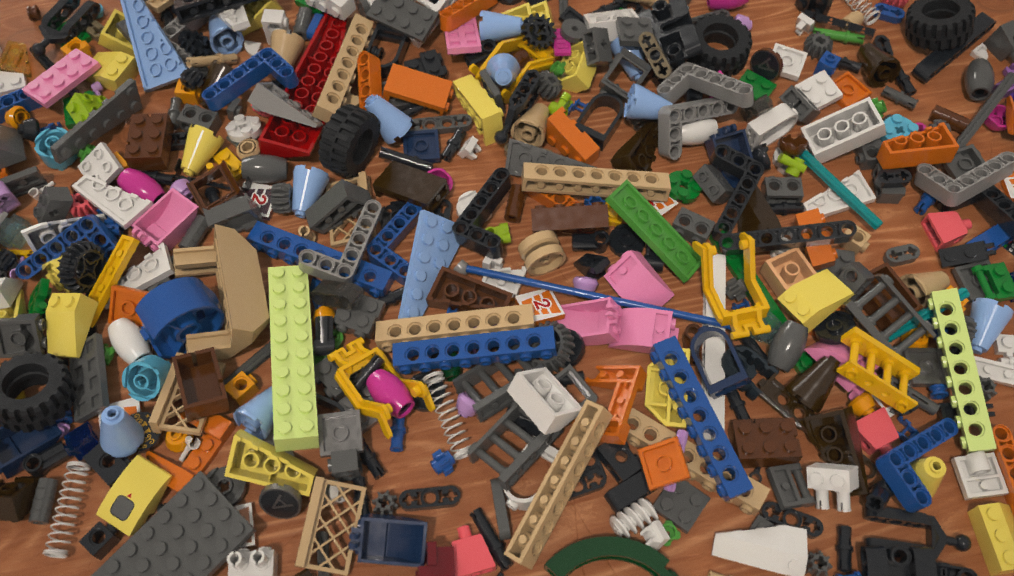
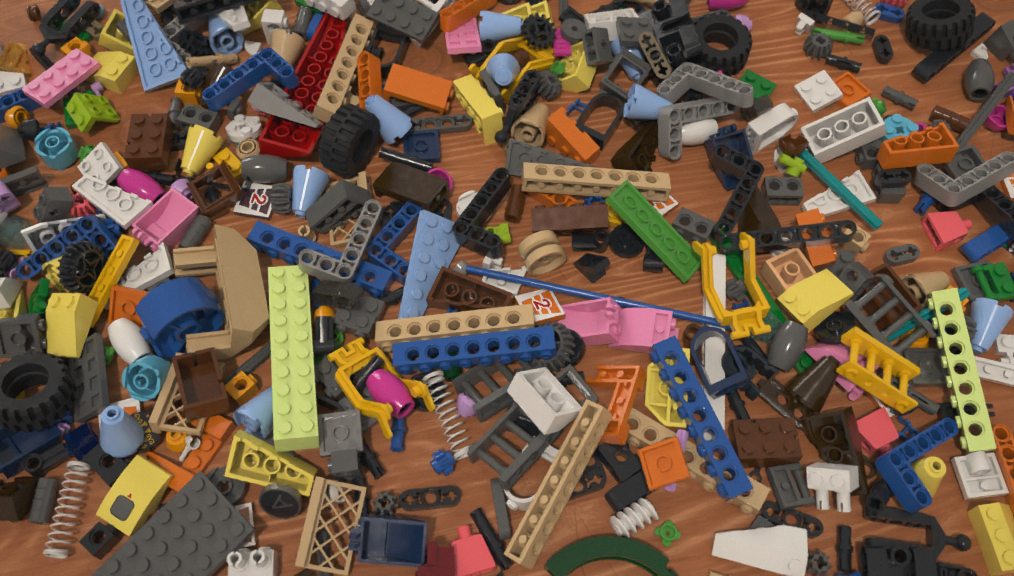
white hand [28,181,55,201] -> none
dark grey wing [50,78,143,164] -> none
dark grey piece [202,193,264,233] -> none
black plate [404,49,448,79] -> none
black pin [440,128,467,162] -> none
white tile [457,136,481,160] -> none
lime plate [548,92,573,116] -> none
lavender cone [572,276,598,292] -> none
bright pink piece [604,250,675,307] -> none
white tile [640,520,670,551] -> none
dark grey plate [653,480,710,534] -> none
green plate [669,169,702,204] -> none
dark grey brick [692,164,734,204] -> none
black tile [750,47,783,81] -> none
black hair [752,143,771,172] -> none
black pin [769,201,804,216] -> none
white plate [773,43,808,81] -> none
dark grey brick [779,85,821,125] -> none
blue brick [813,50,841,78] -> none
light orange cone [848,392,876,417] -> none
dark brown cone [858,43,901,88] -> none
black pin [896,65,917,97] -> none
blue bush [928,384,949,400] -> none
black hinge [938,241,997,269] -> none
dark grey gear [969,376,997,402] -> none

